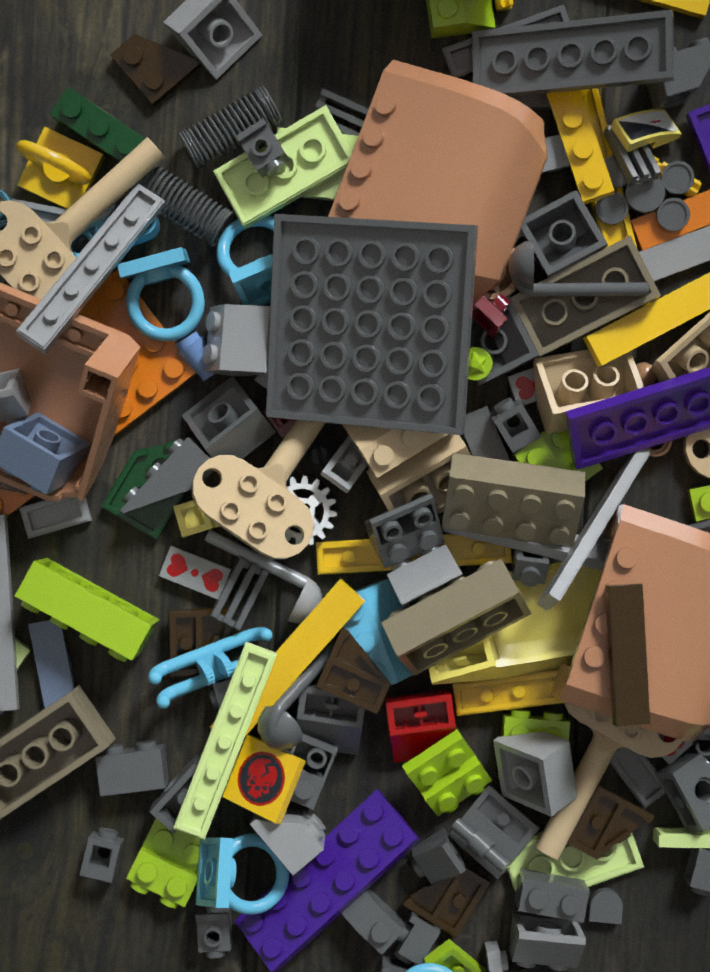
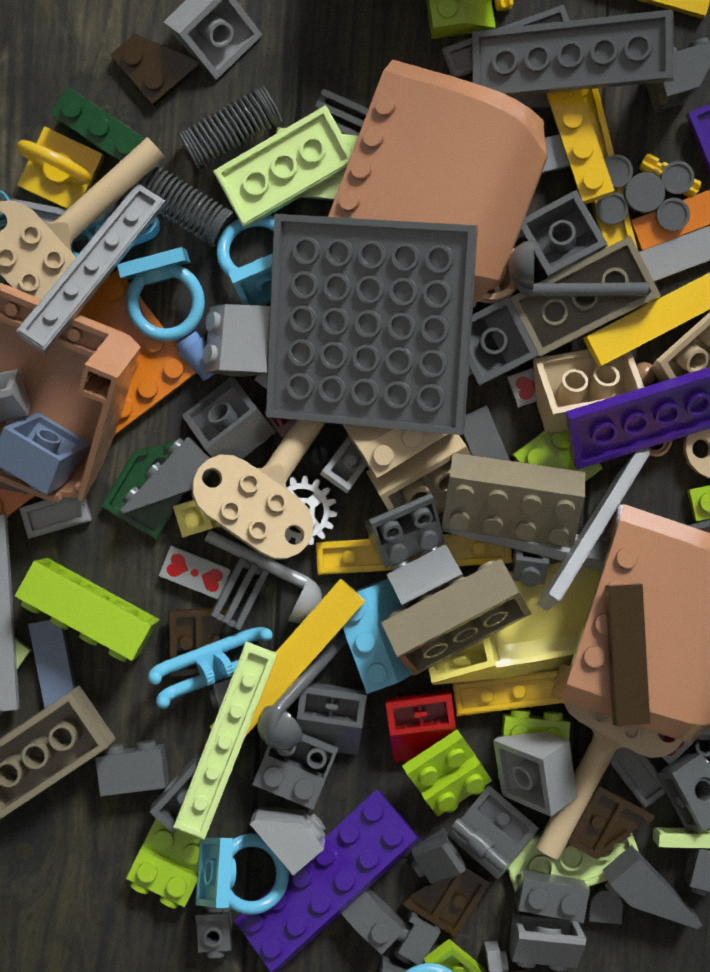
dark grey brick [80,828,124,883] -> none
tile [222,735,306,824] -> none
dark grey brick [235,118,290,178] -> none
dark brown wing [316,627,391,714] -> none
lime tile [468,347,493,381] -> none
dark red tile [472,293,510,338] -> none
dark grey brick [491,398,541,453] -> none
dark grey tile [603,125,661,184] -> none
slope [611,109,681,152] -> none
none -> dark grey slope [603,845,702,929]

